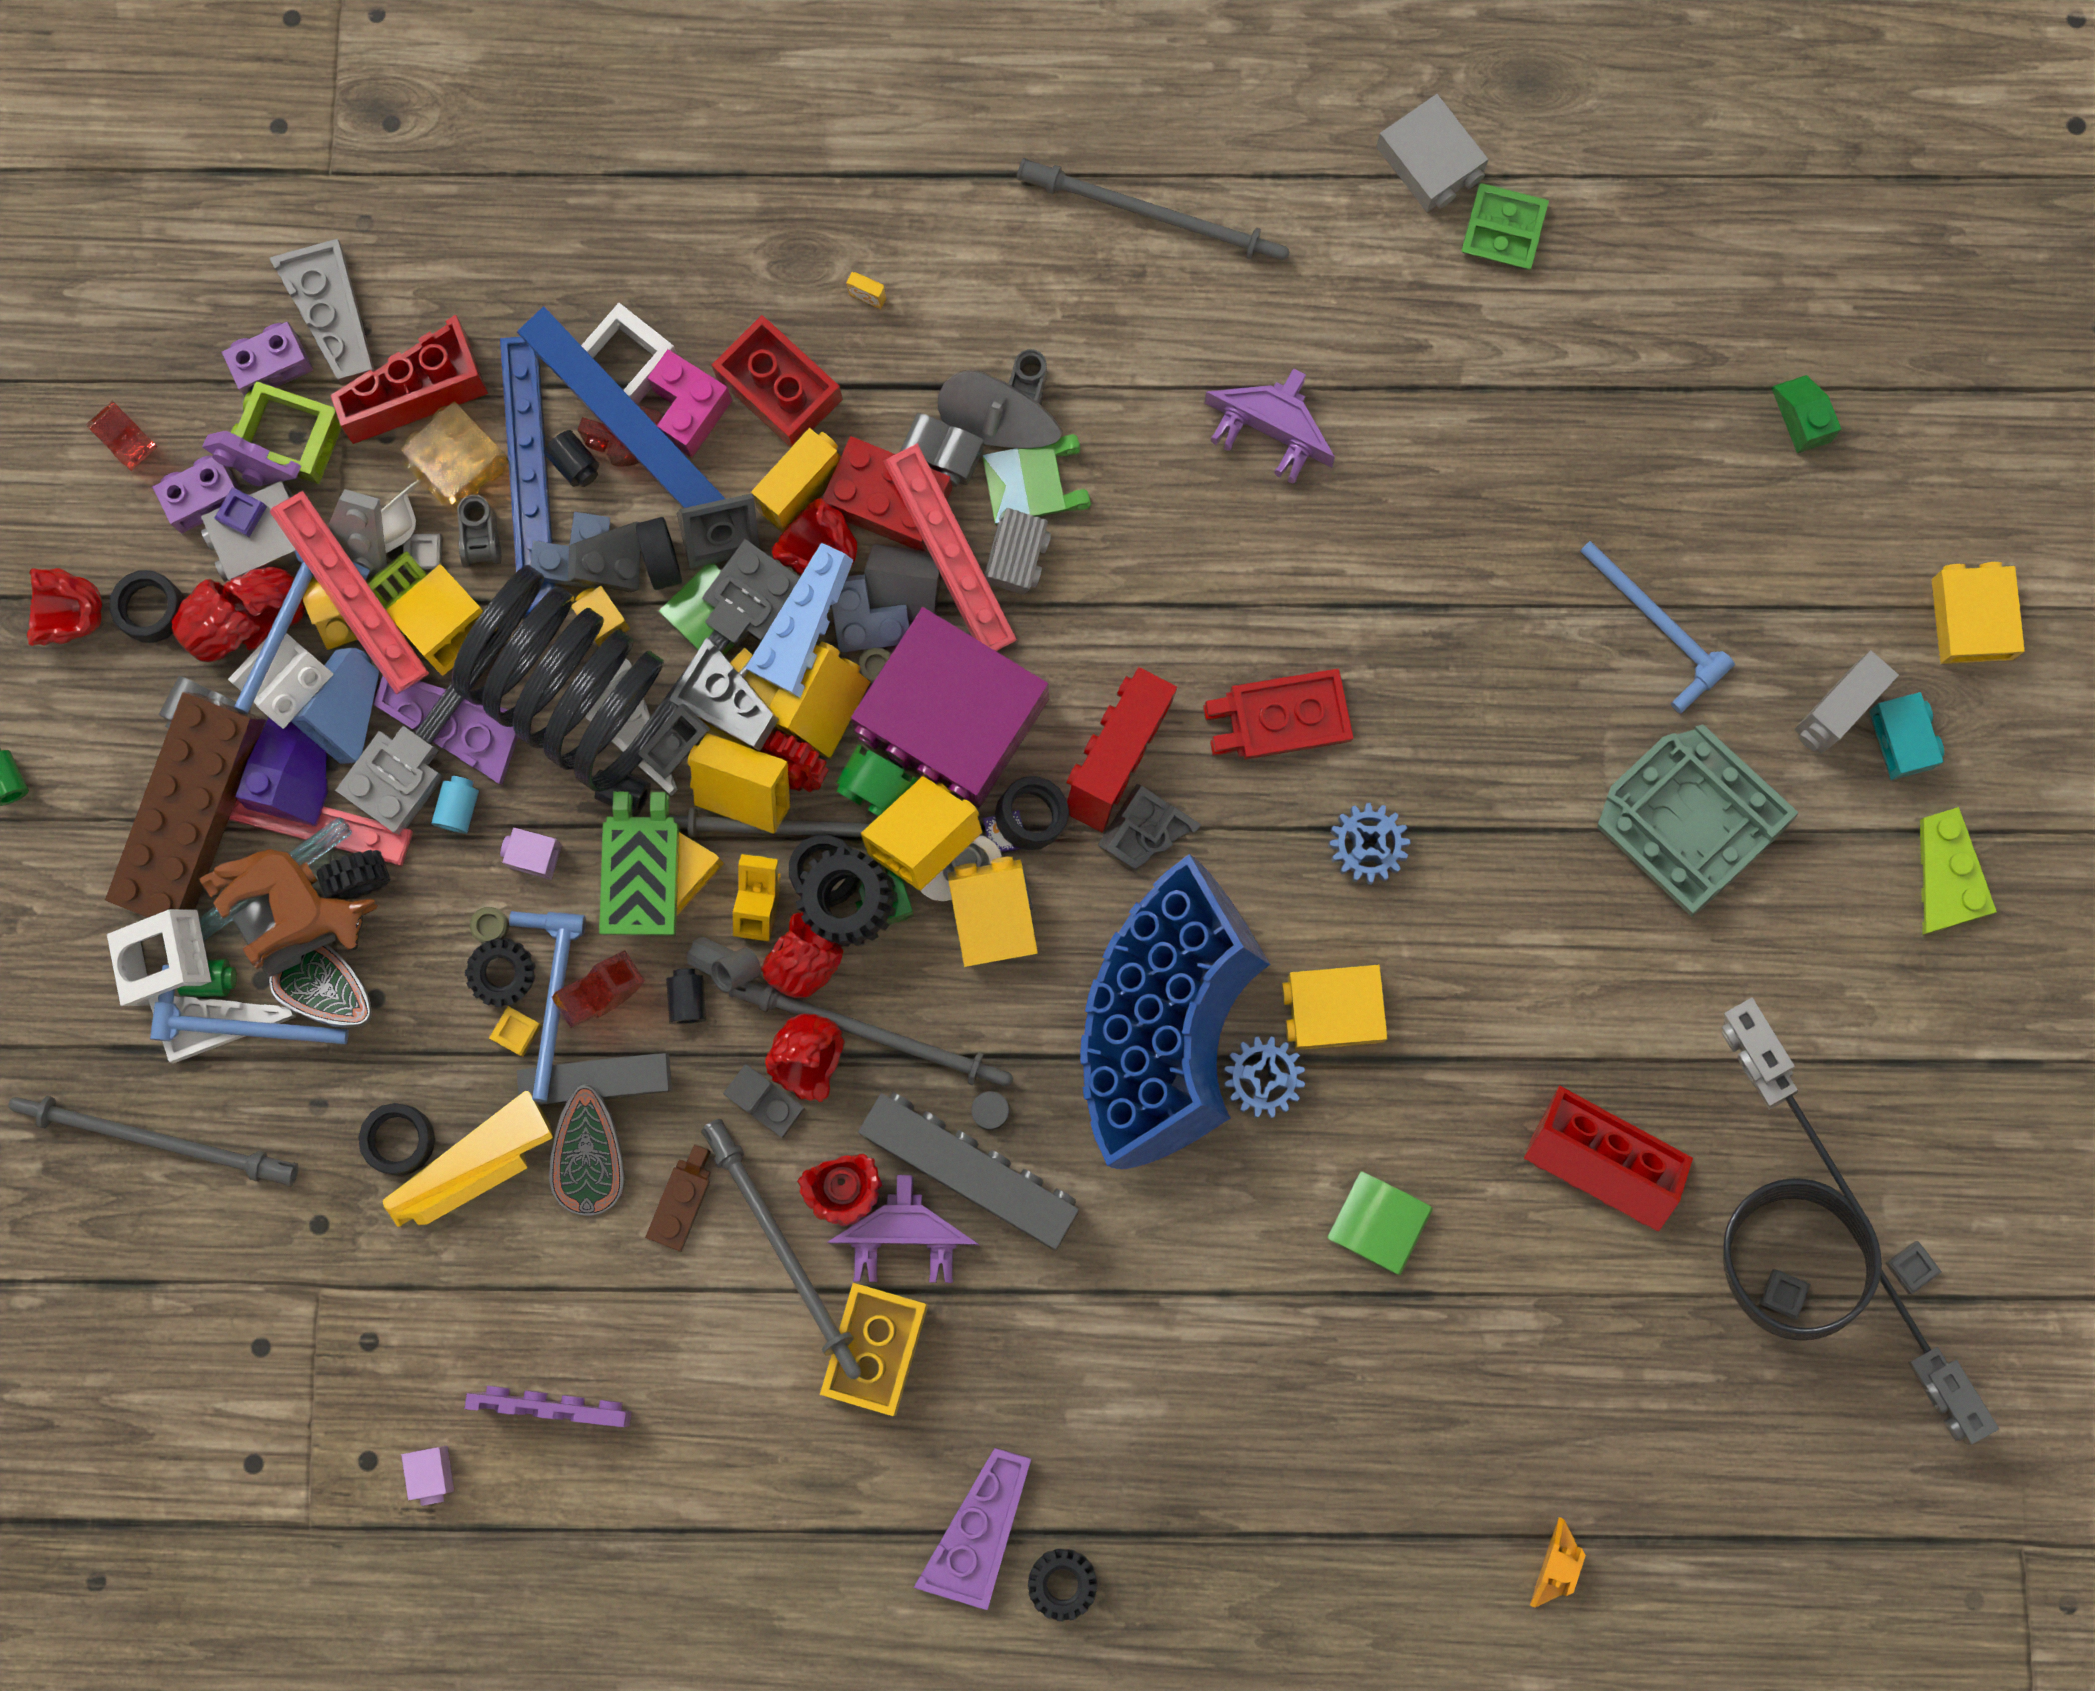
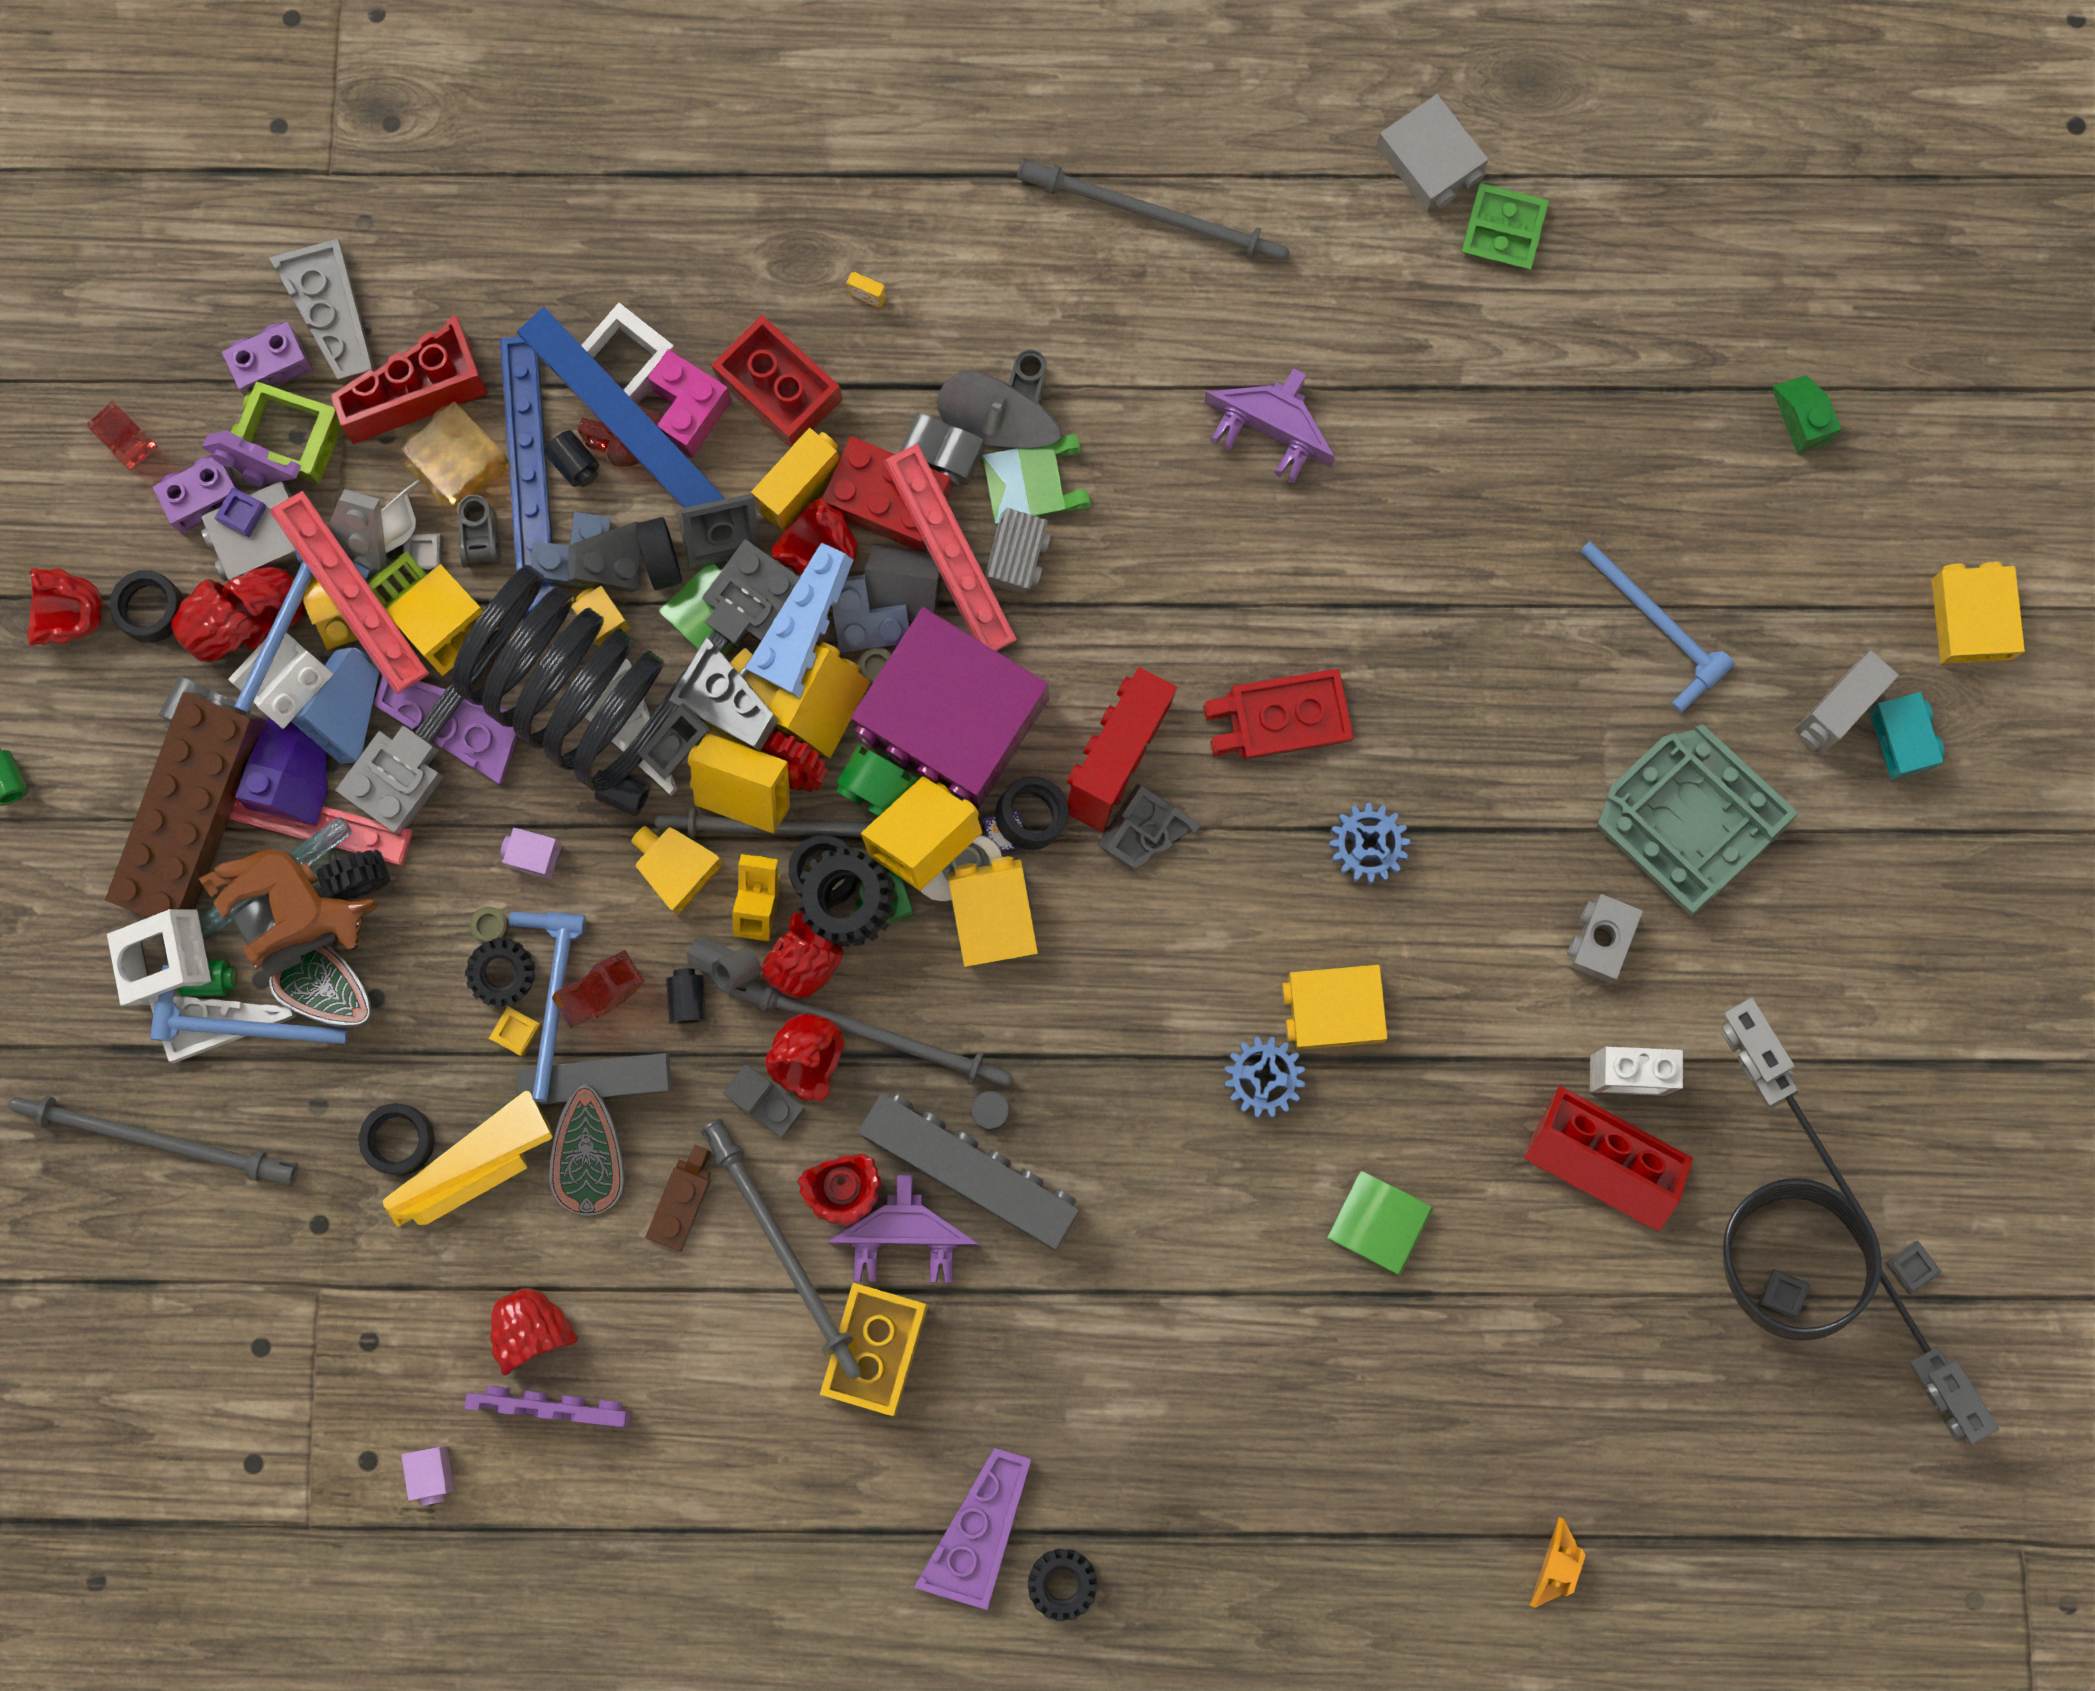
medium azure brick [431,776,479,834] -> none
bright green tile [599,792,679,936] -> none
blue brick [1080,854,1270,1169] -> none
lime wing [1920,807,1997,935] -> none
none -> red hair [490,1288,578,1376]
none -> light grey brick [1567,894,1643,984]
none -> white window [1590,1047,1683,1096]

